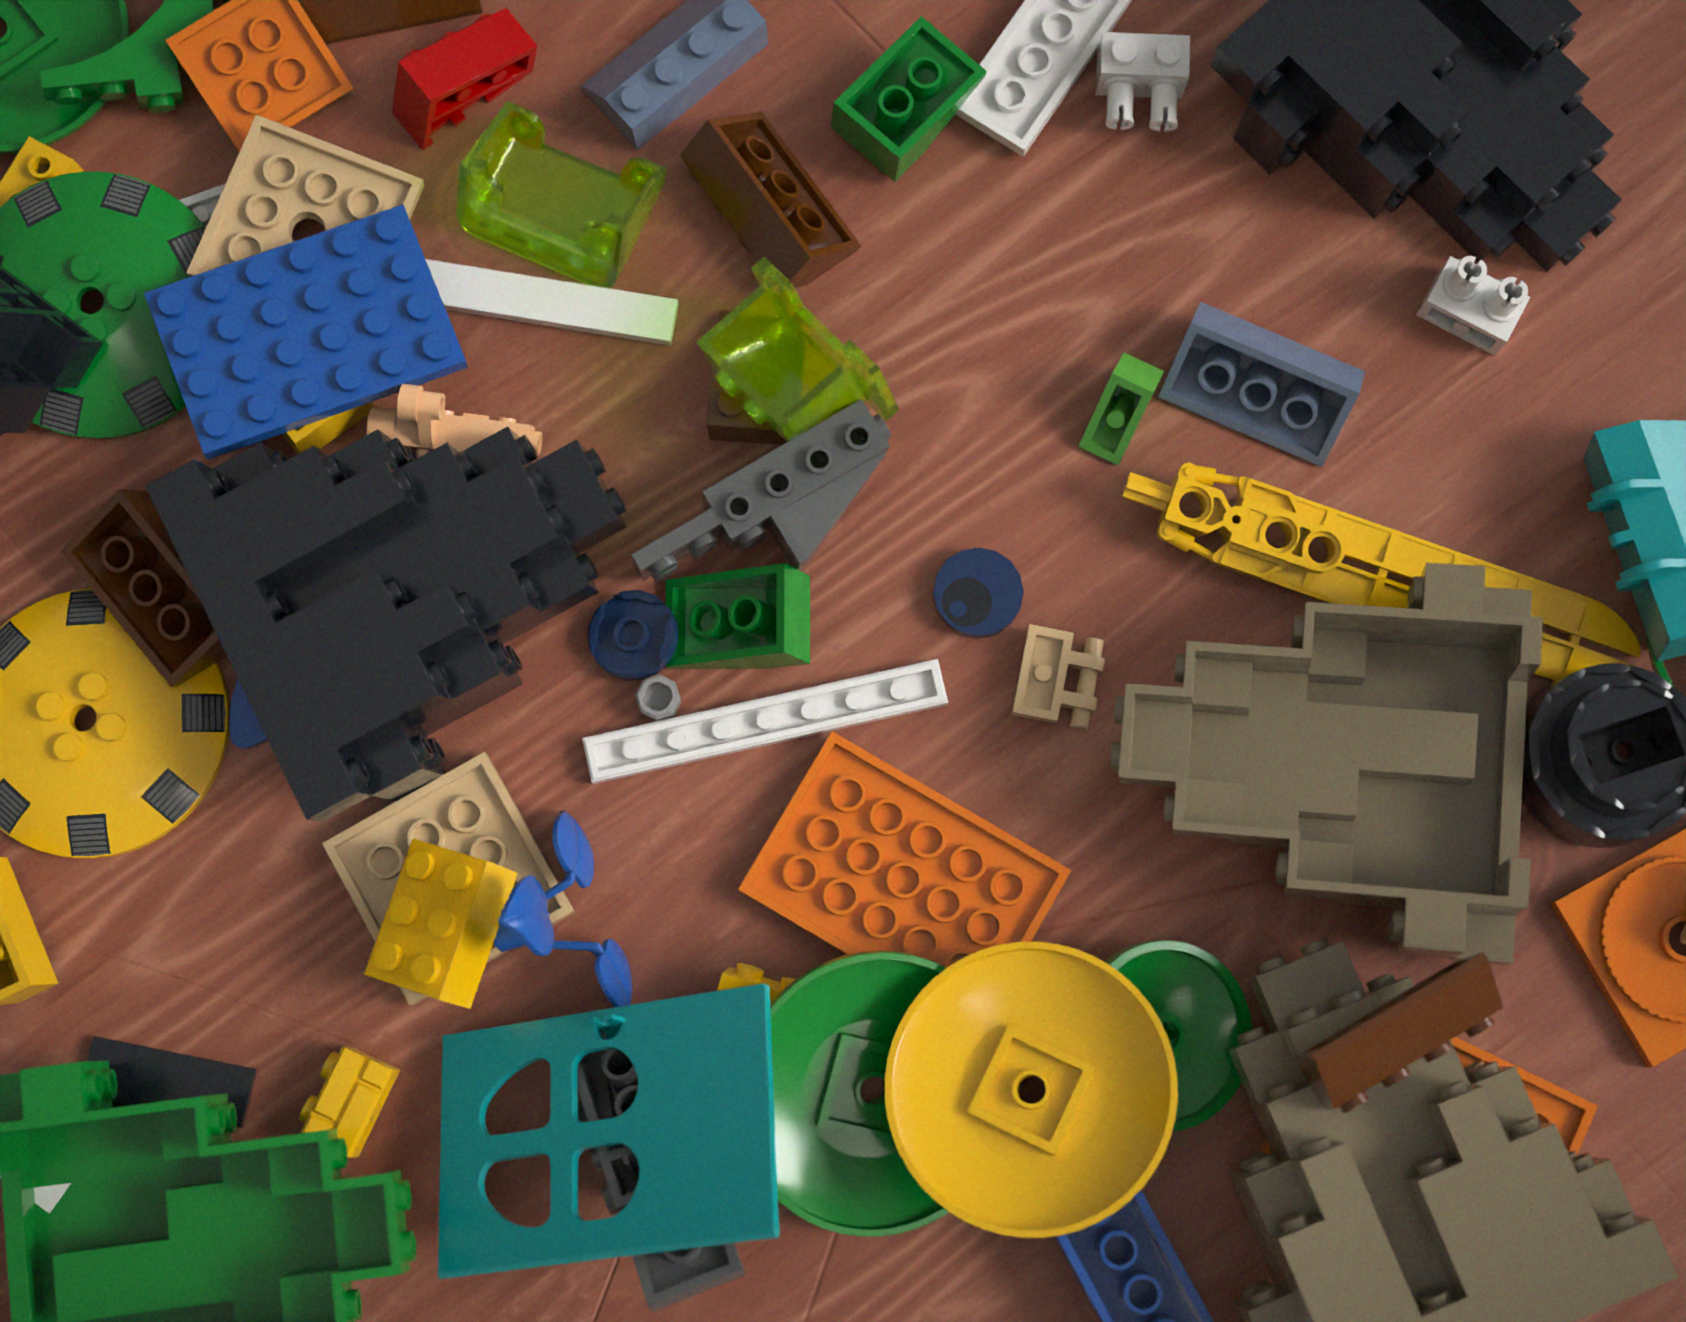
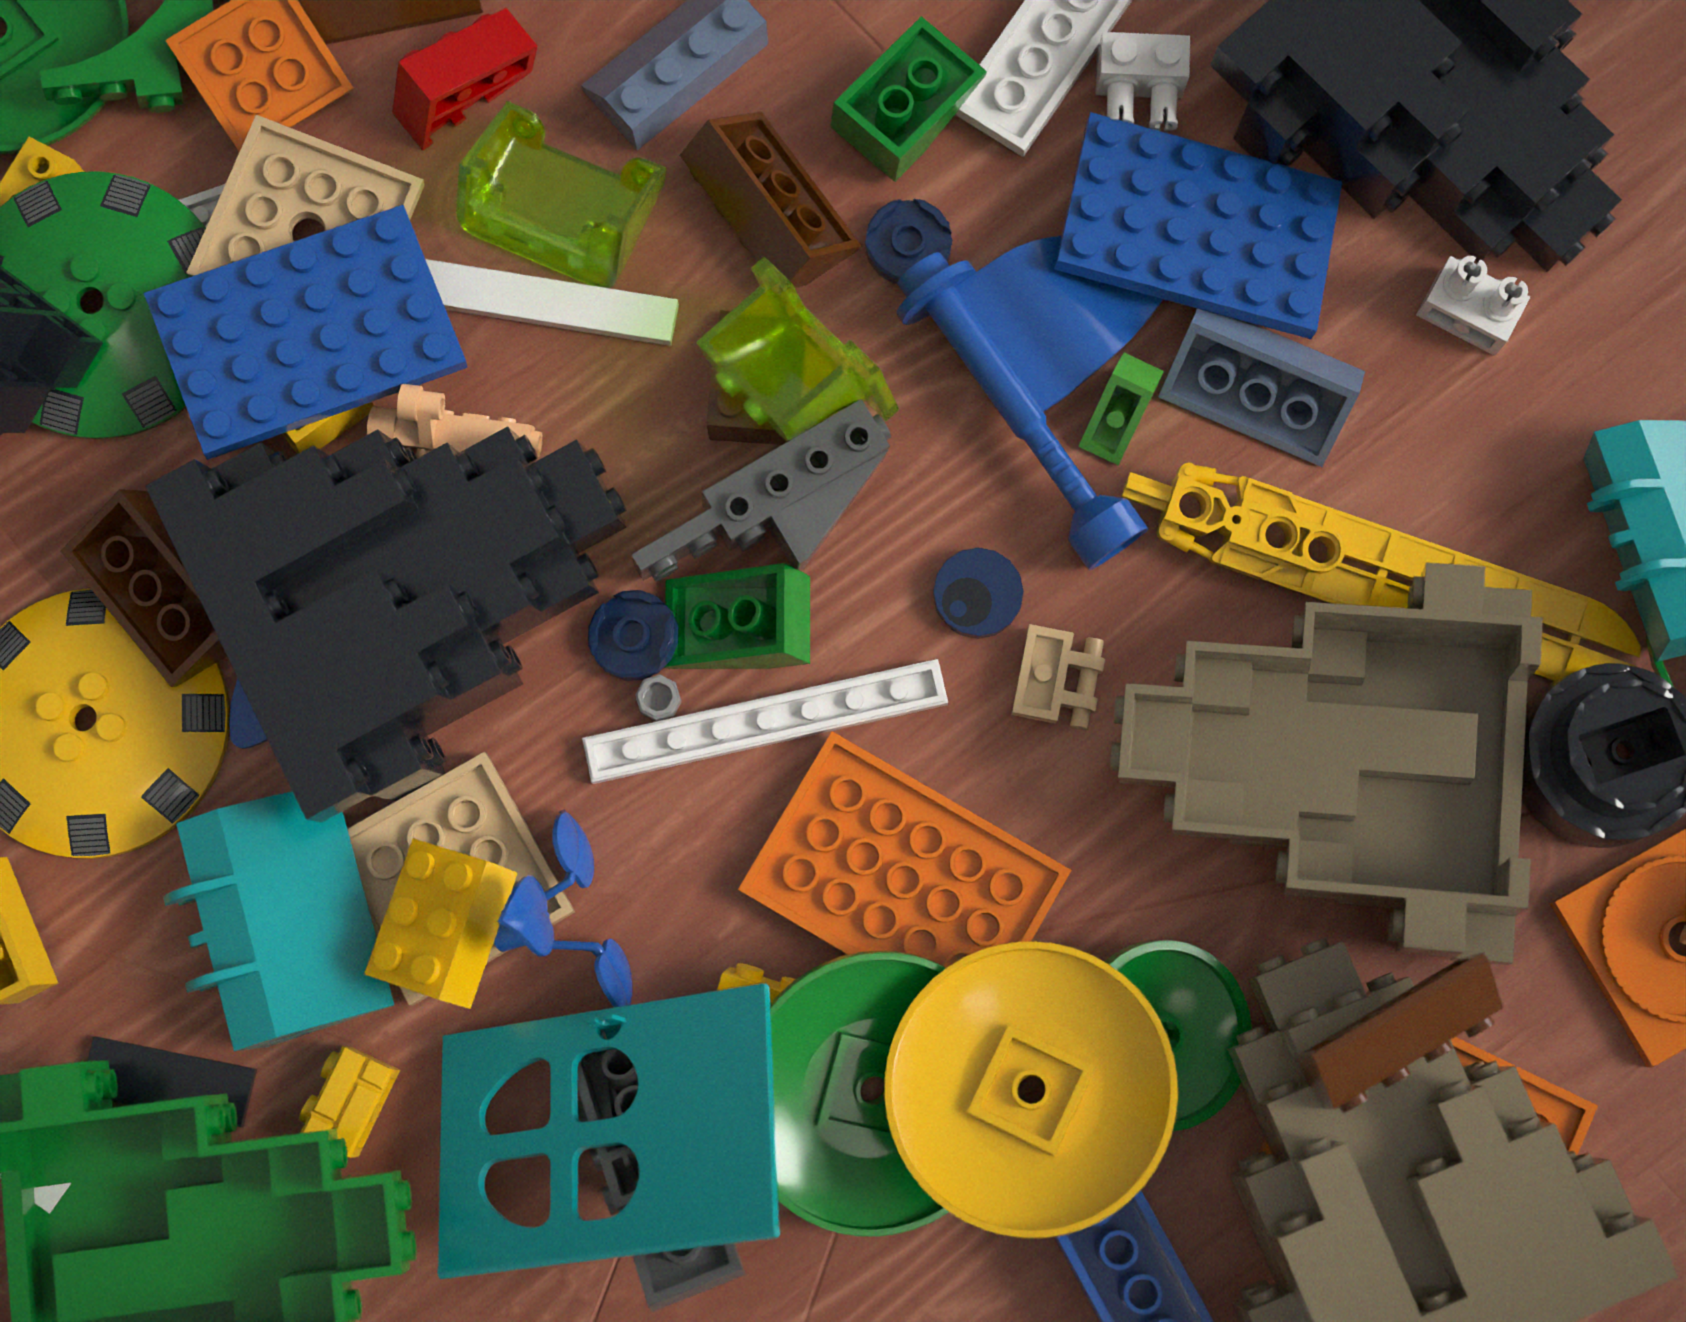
none -> teal piece [163,791,394,1051]
none -> dark blue tile [865,199,952,284]
none -> blue flag [896,235,1164,571]
none -> blue plate [1054,112,1342,339]

